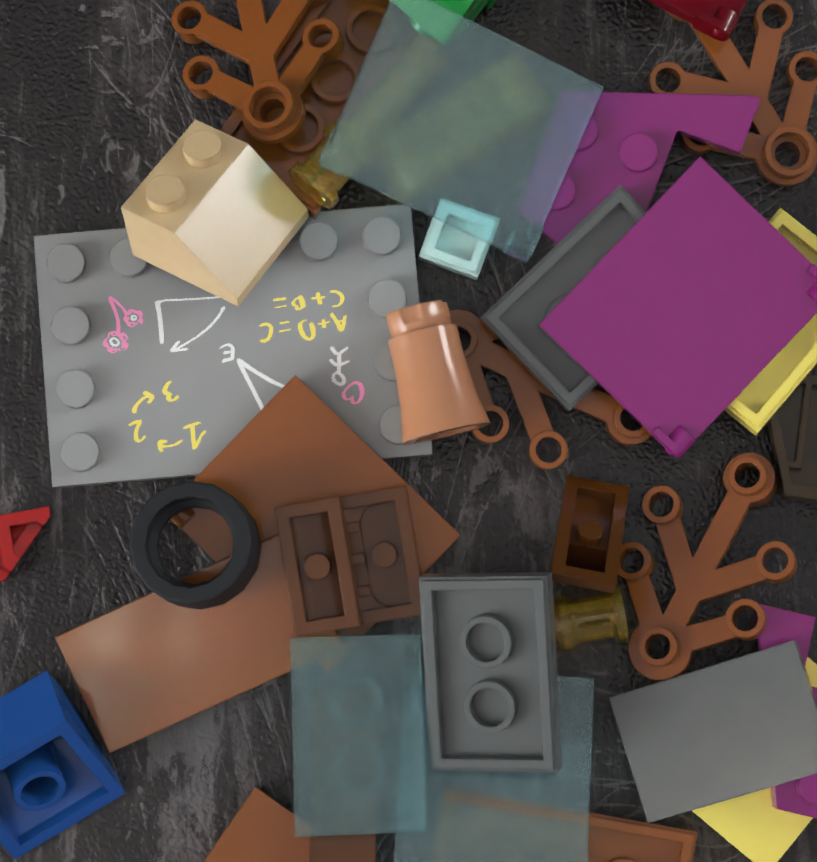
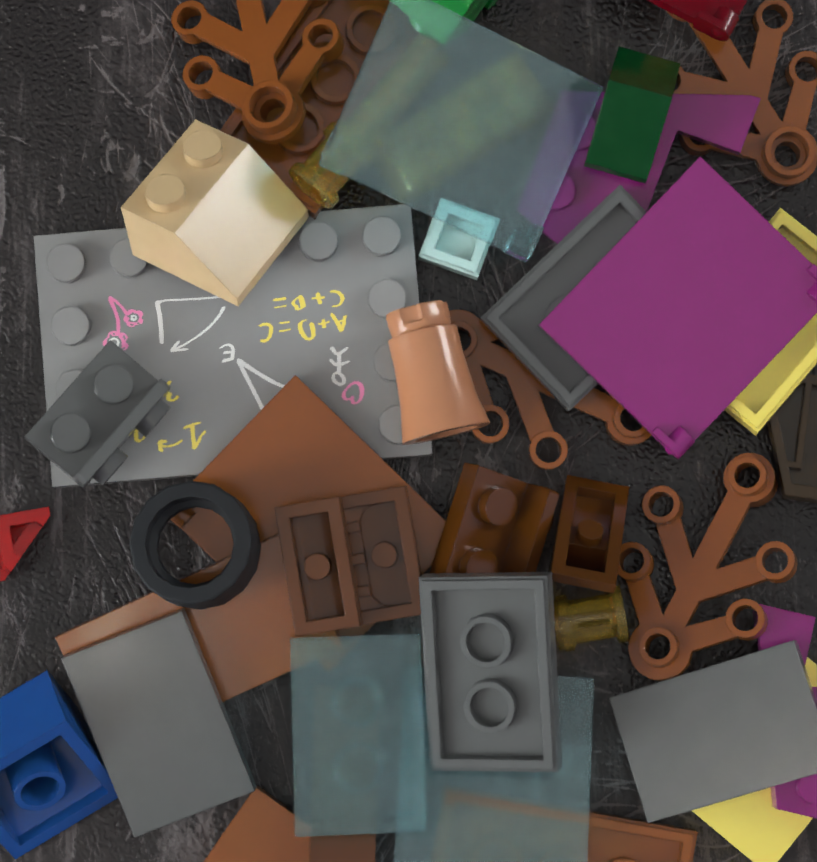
none -> dark grey bracket [24,340,171,489]
none -> dark grey tile [61,608,257,838]
none -> reddish brown bracket [430,462,559,573]
none -> dark green slope [584,46,680,184]

